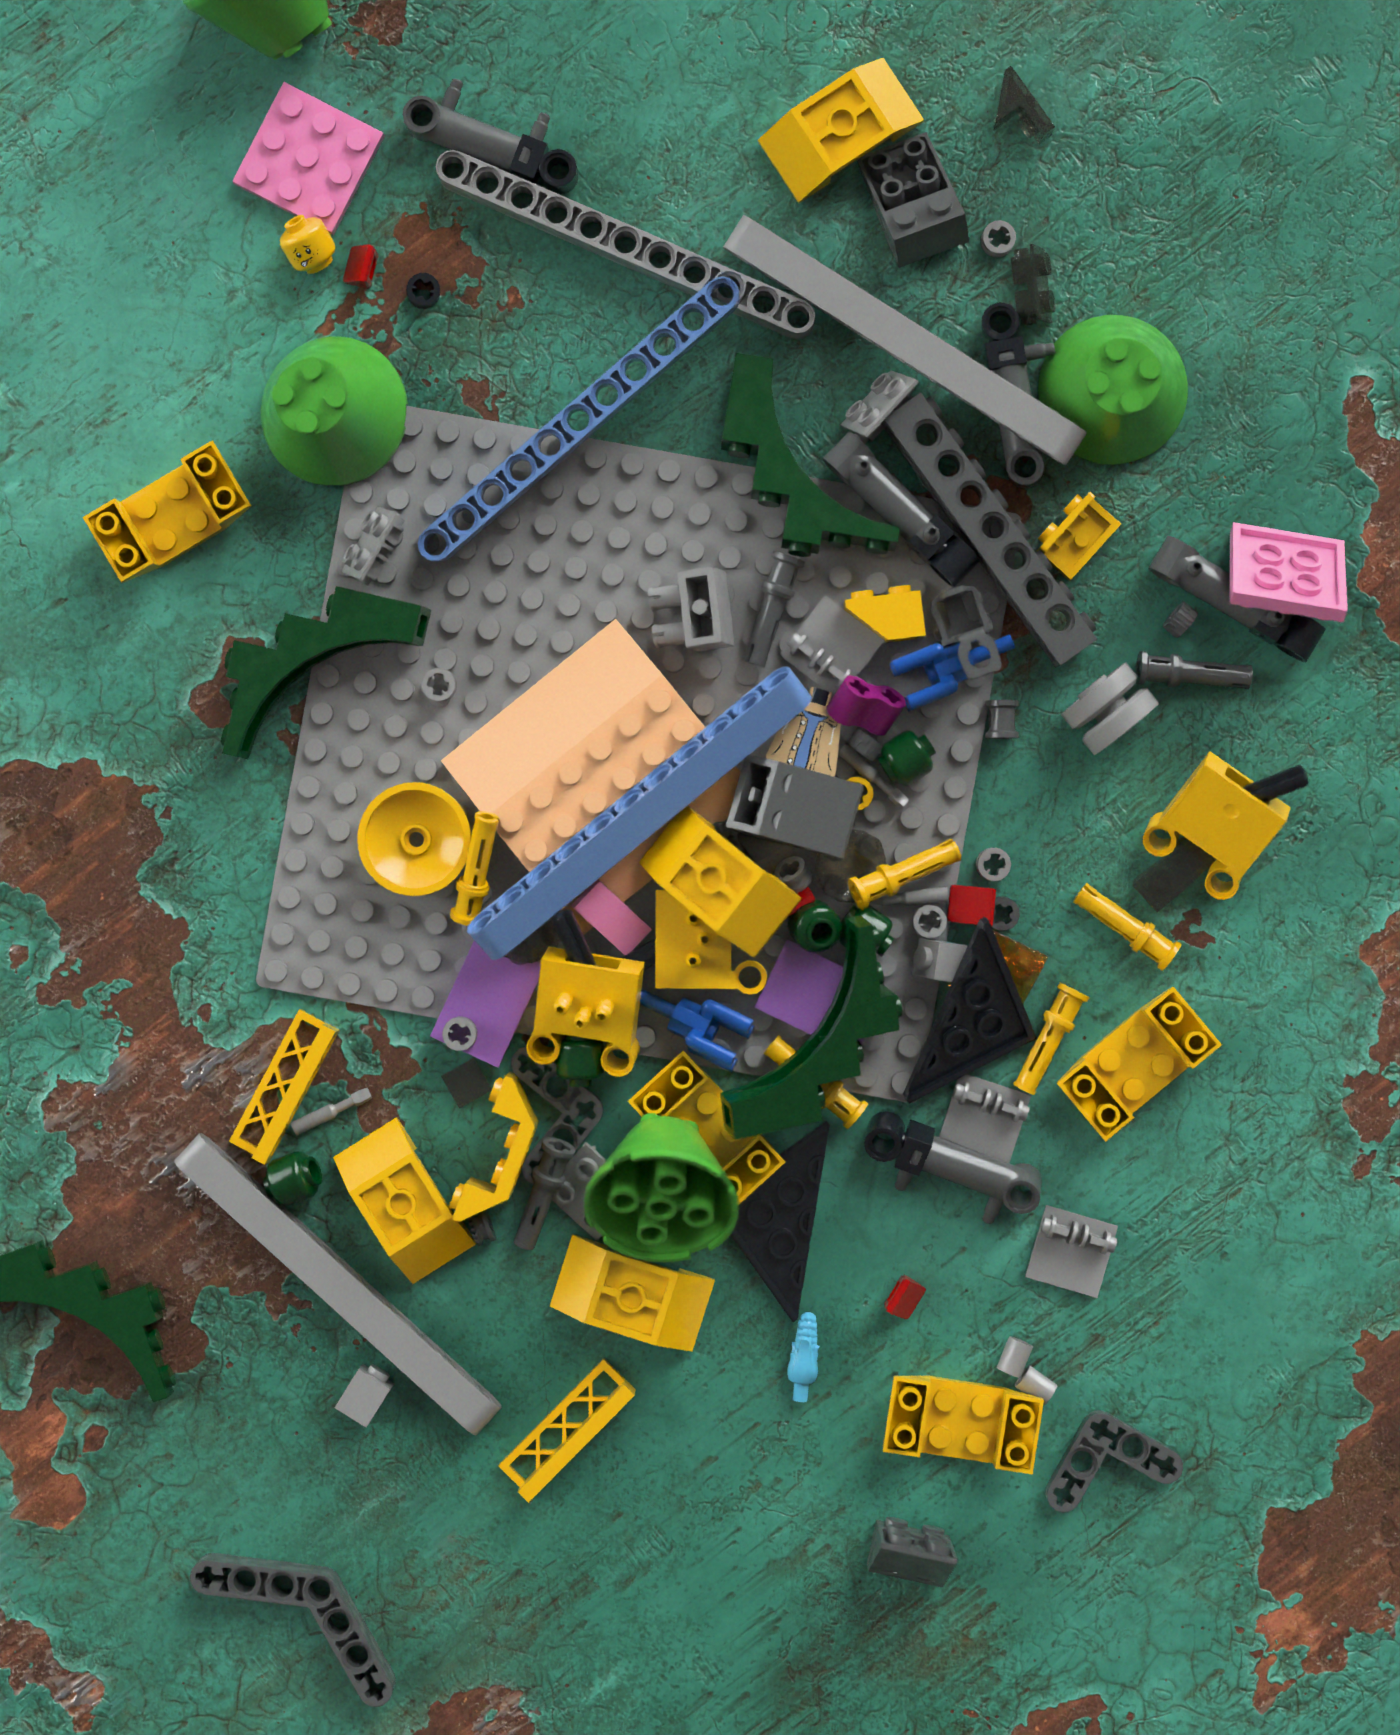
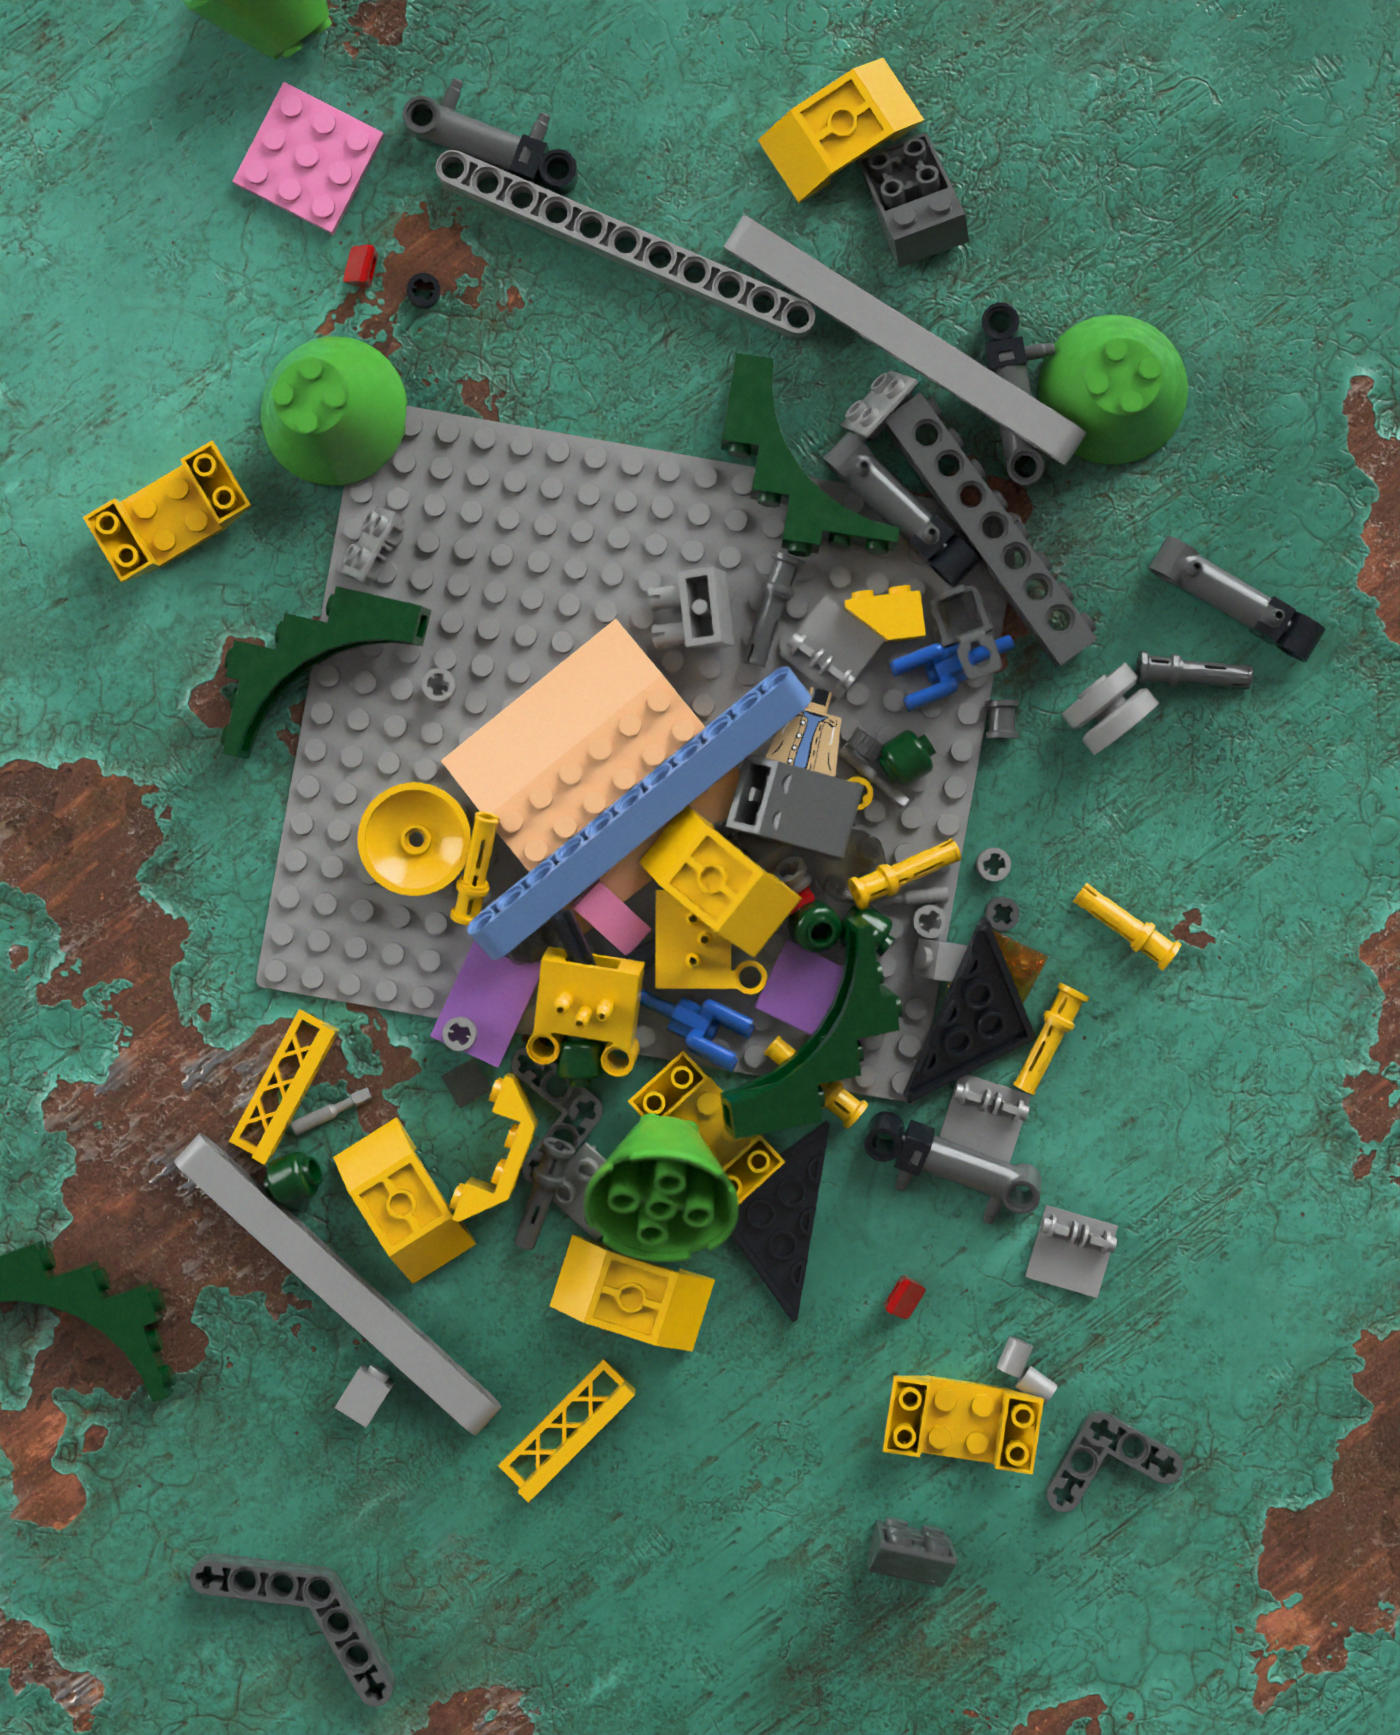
yellow head [280,215,335,274] -> none
medium blue beam [418,277,740,563] -> none
dark grey bush [468,1210,496,1246] -> none
medium azure piece [787,1312,820,1402] -> none
magenta axle [826,675,906,736] -> none
red slope [947,885,996,926] -> none
light grey bush [981,220,1016,258] -> none
clear smoke slope [993,66,1055,144] -> none
clear smoke hinge [1011,244,1056,326] -> none
yellow bracket [1036,492,1121,581] -> none
yellow slope [1057,986,1222,1142] -> none
clear smoke slope [1132,836,1216,912] -> none
yellow piece [1143,751,1309,900] -> none
dark grey axle [1162,601,1198,638] -> none
bright pink plate [1230,522,1347,622] -> none

